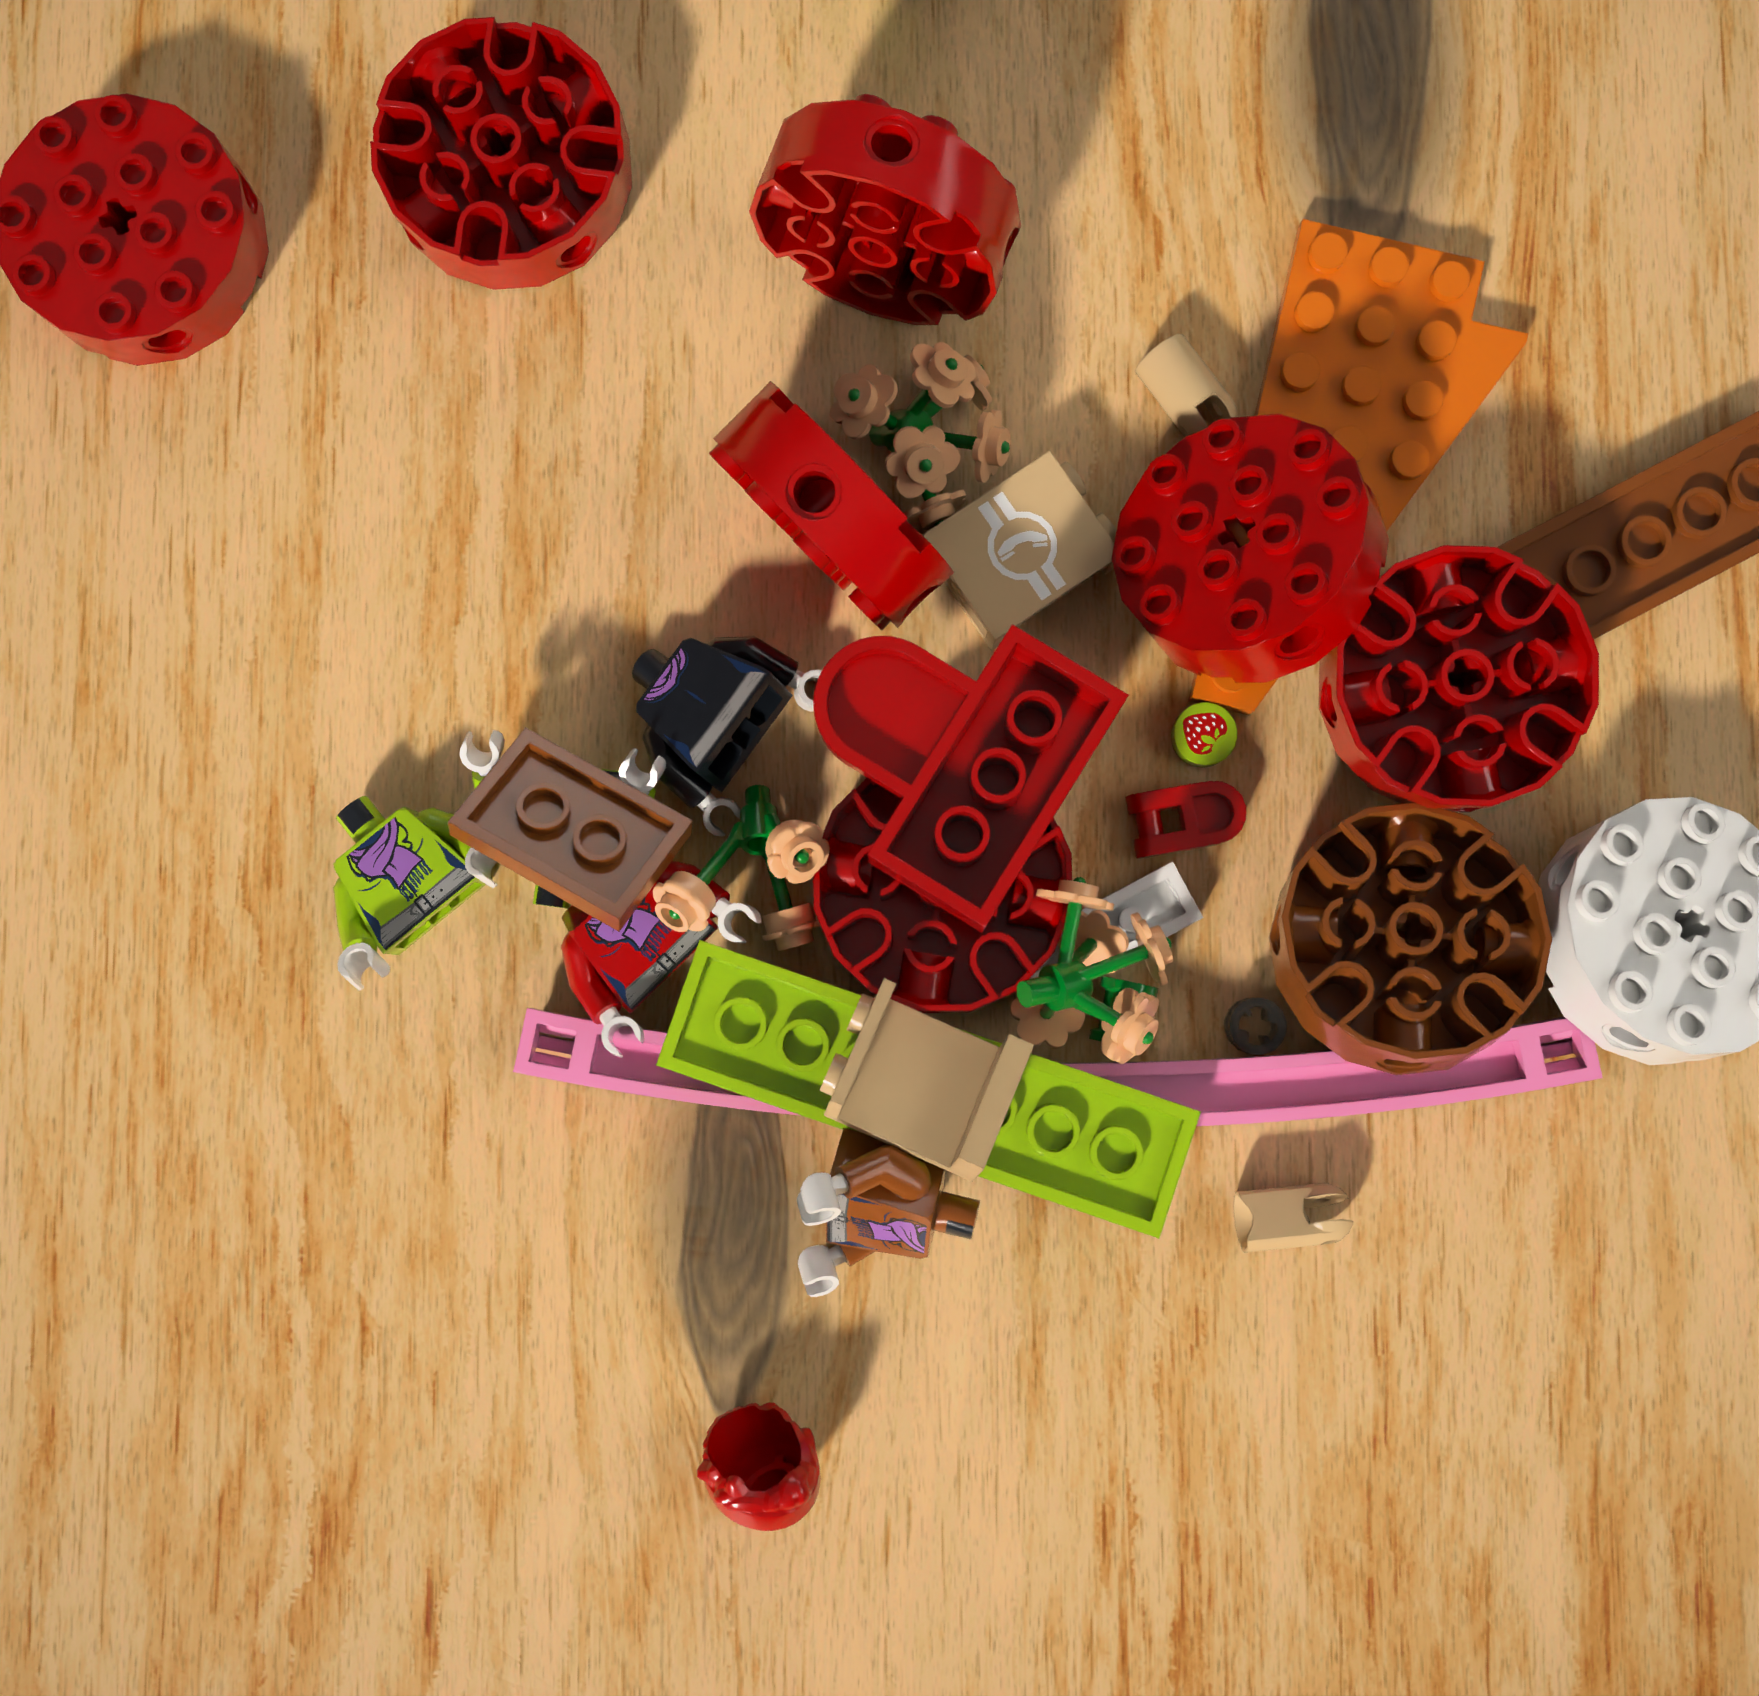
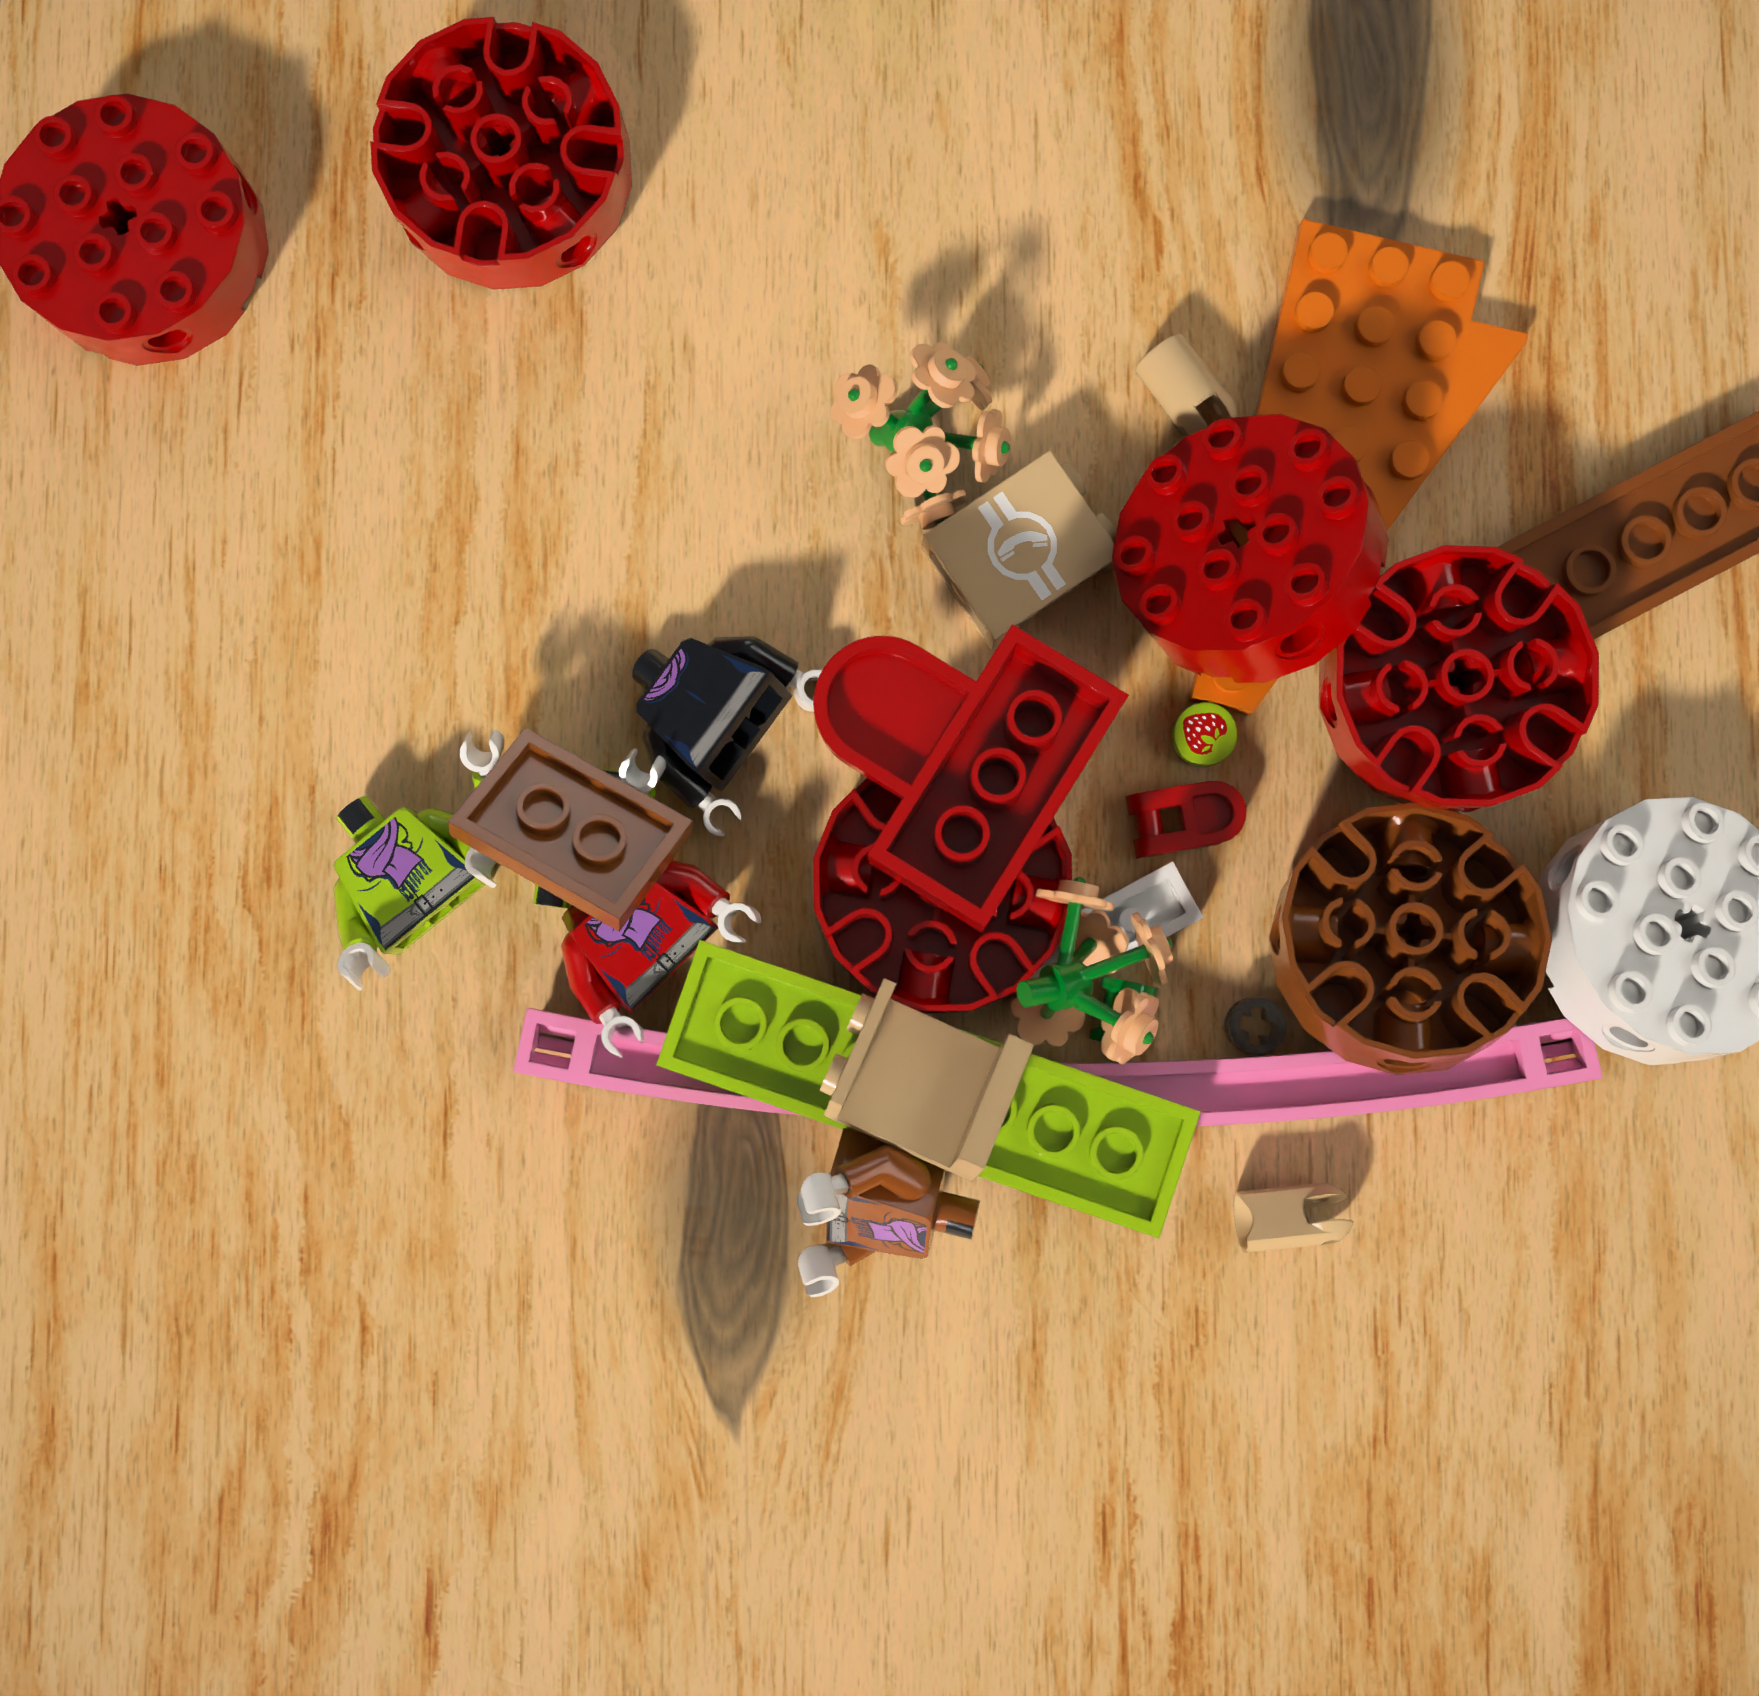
light nougat plant [653,785,830,951] -> none
red hair [697,1402,821,1531] -> none
red brick [709,381,954,631] -> none
red brick [749,94,1021,325] -> none

